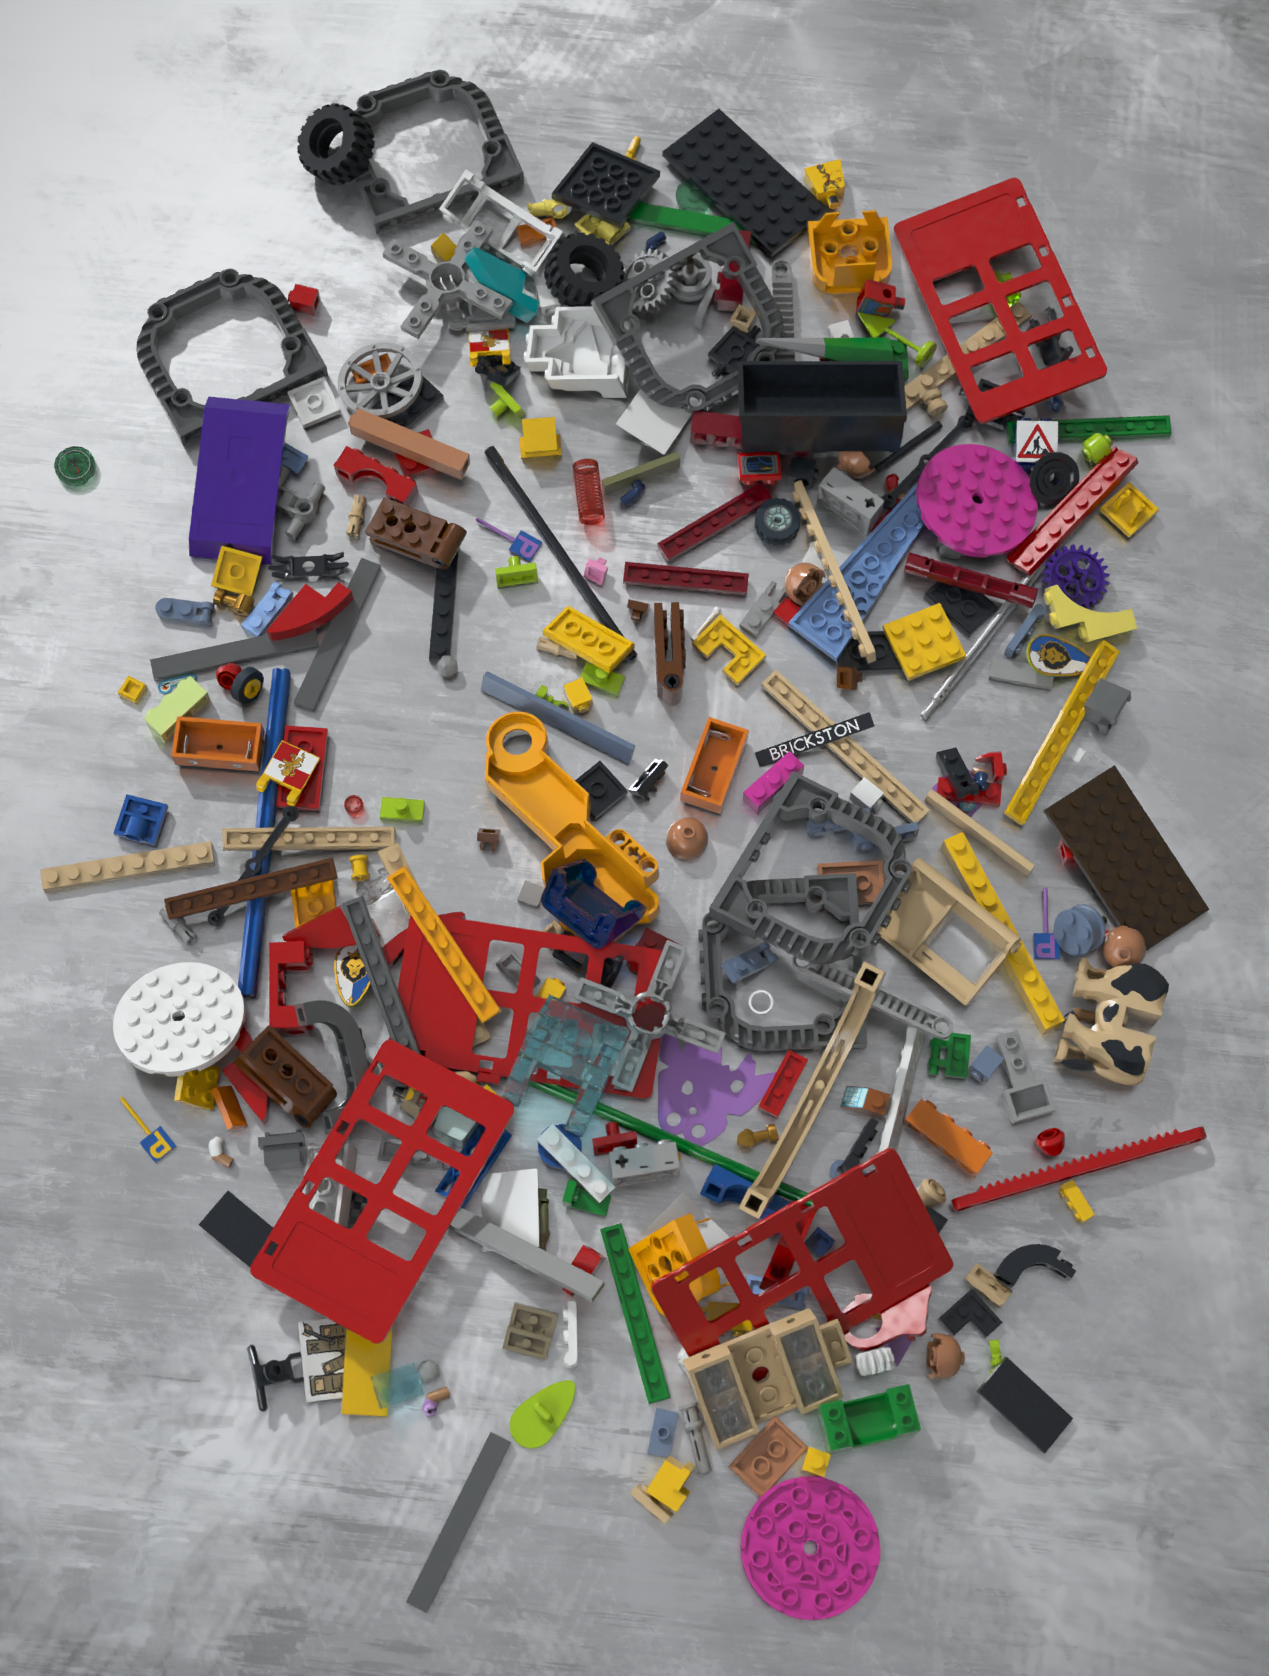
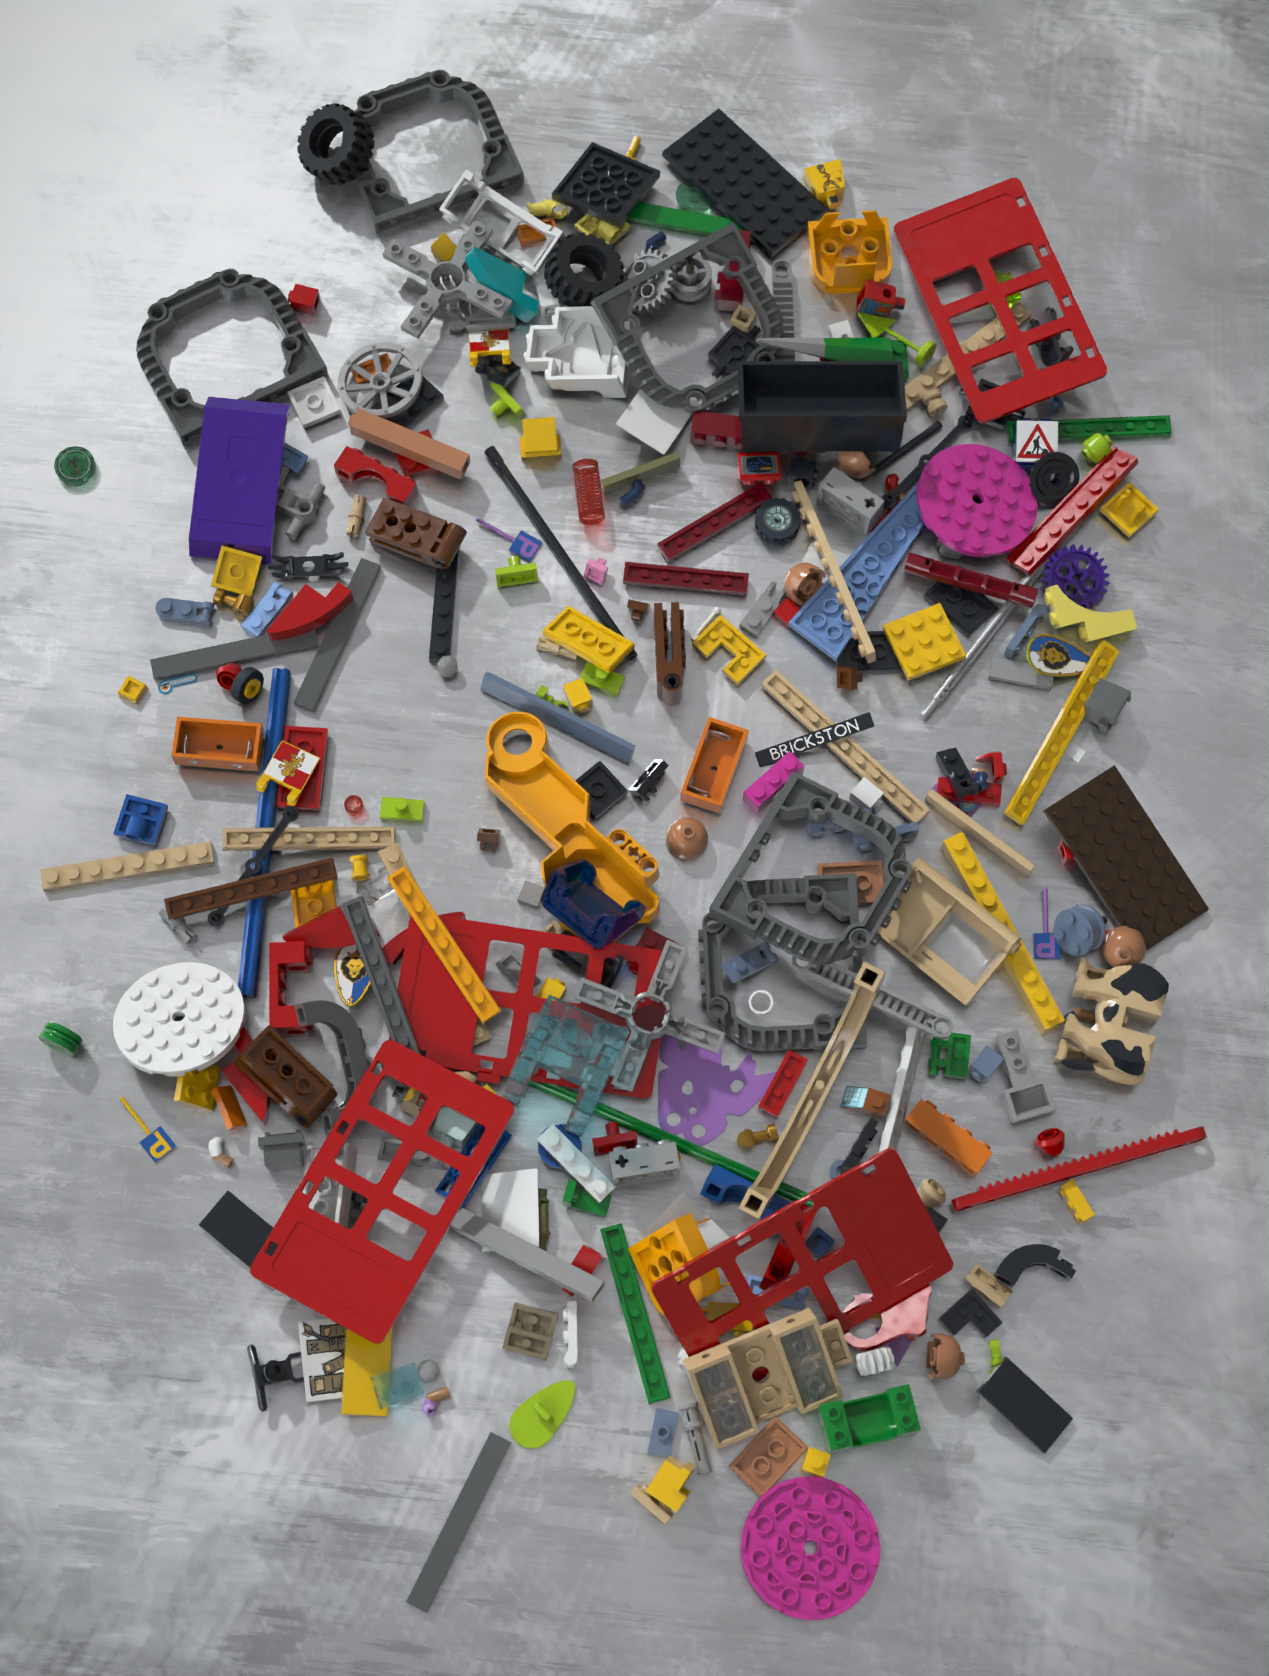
yellowish green brick [144,676,211,742] -> none
light grey tile [695,284,716,330] -> none
none -> green head [39,1022,83,1057]

